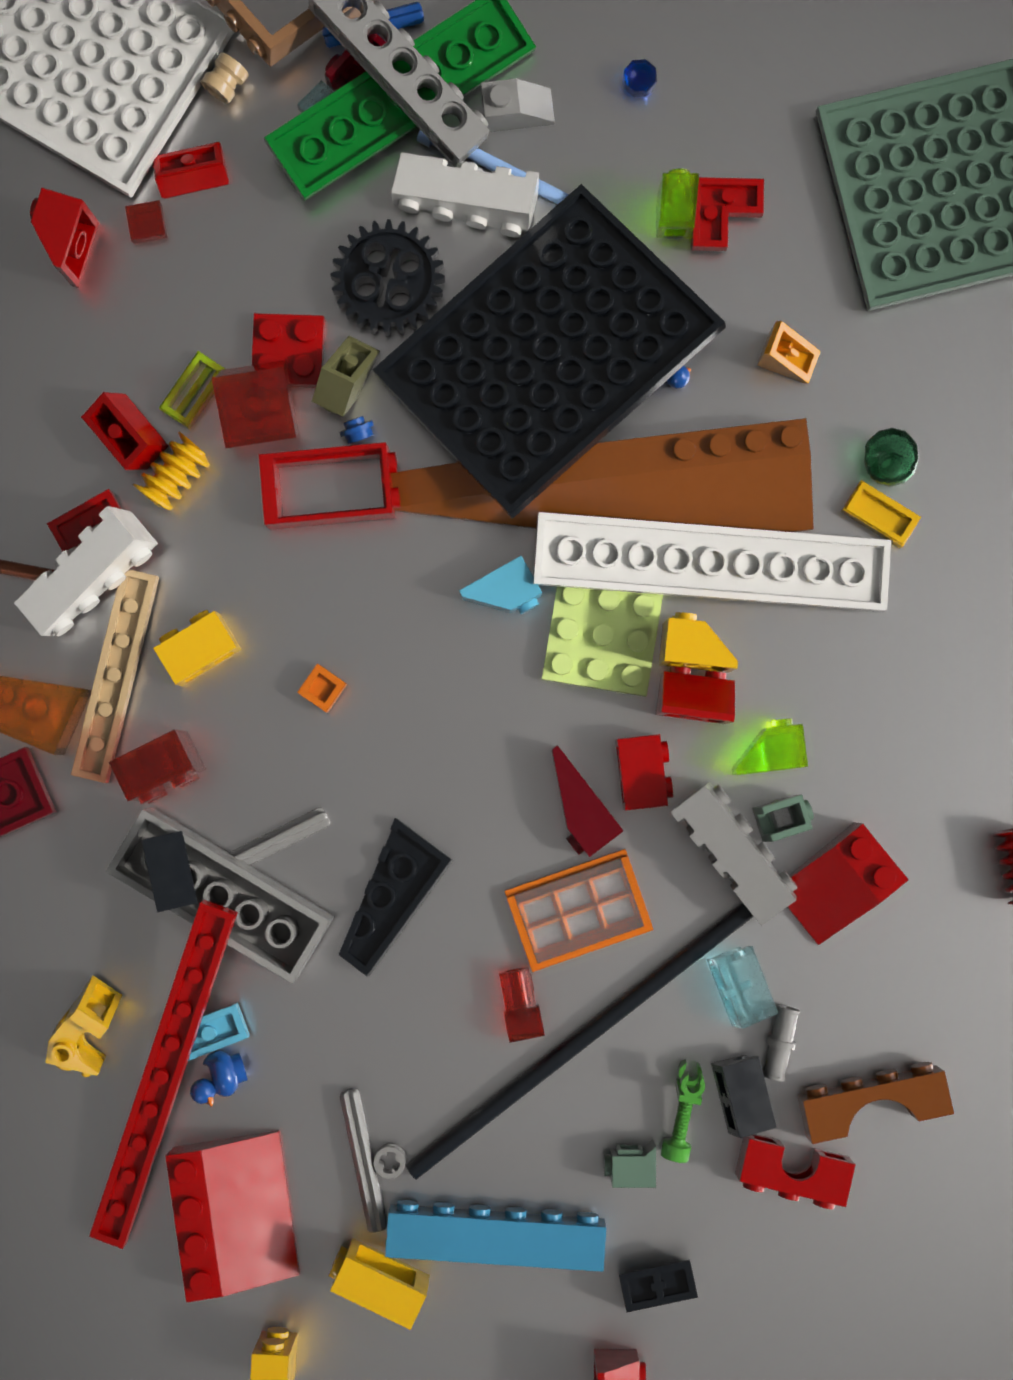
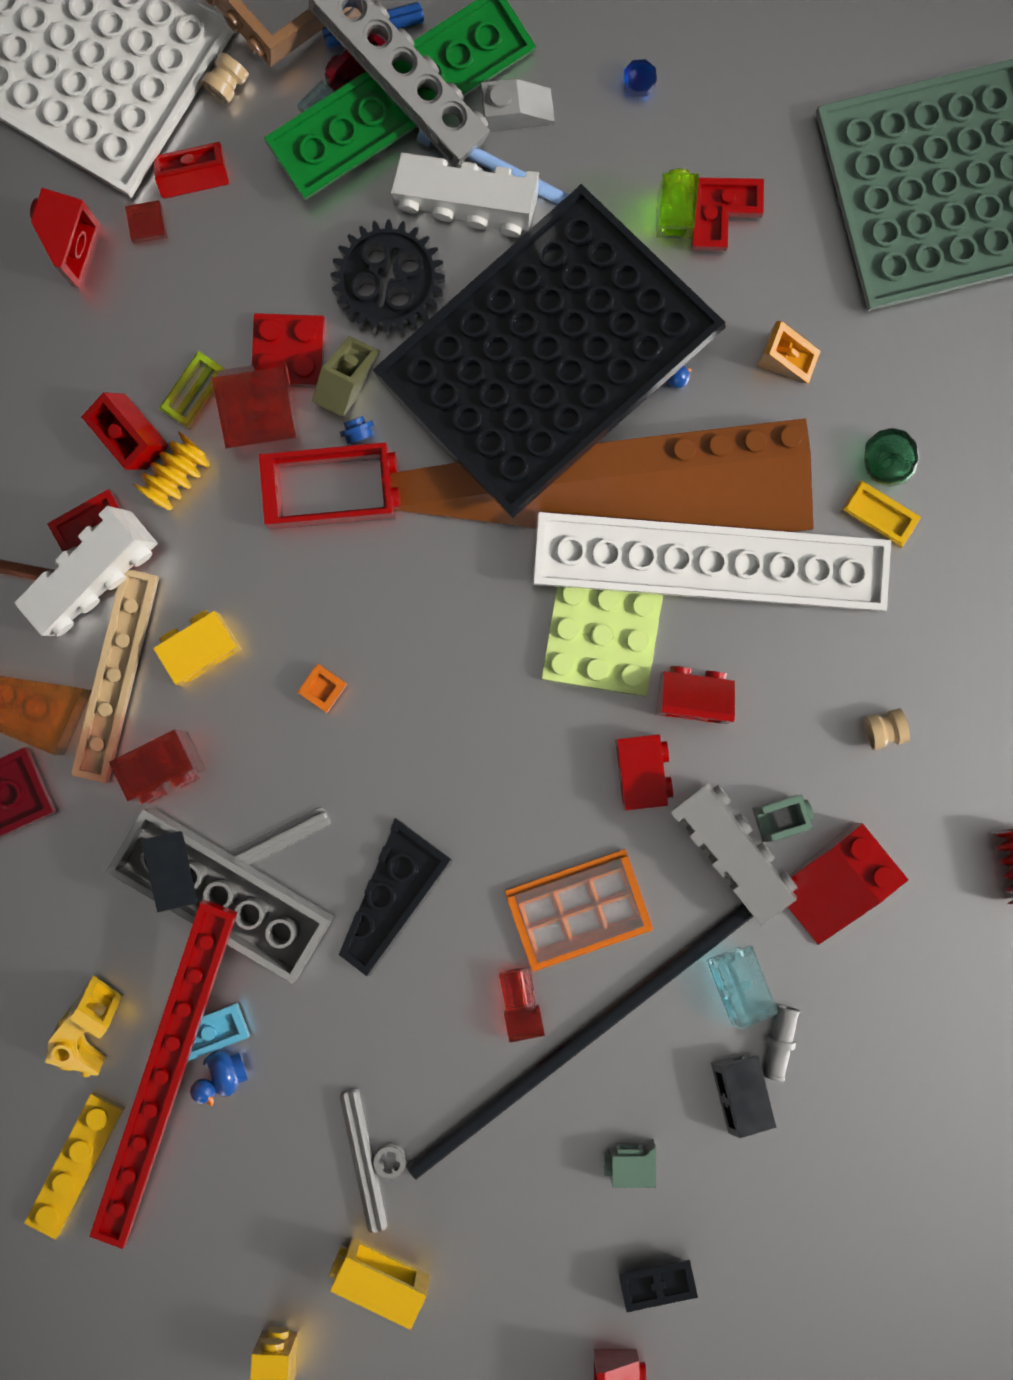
slope [165,1130,300,1303] -> none
dark azure brick [385,1200,606,1272] -> none
medium azure slope [459,556,542,615] -> none
dark red slope [551,745,624,857] -> none
yellow slope [658,612,738,673] -> none
bright green bar [661,1059,705,1163] -> none
clear neon green slope [731,718,808,775] -> none
red arch [735,1134,856,1210] -> none
dark orange arch [797,1062,954,1144] -> none
none -> yellow plate [24,1092,125,1240]
none -> tan wheel [864,708,910,750]

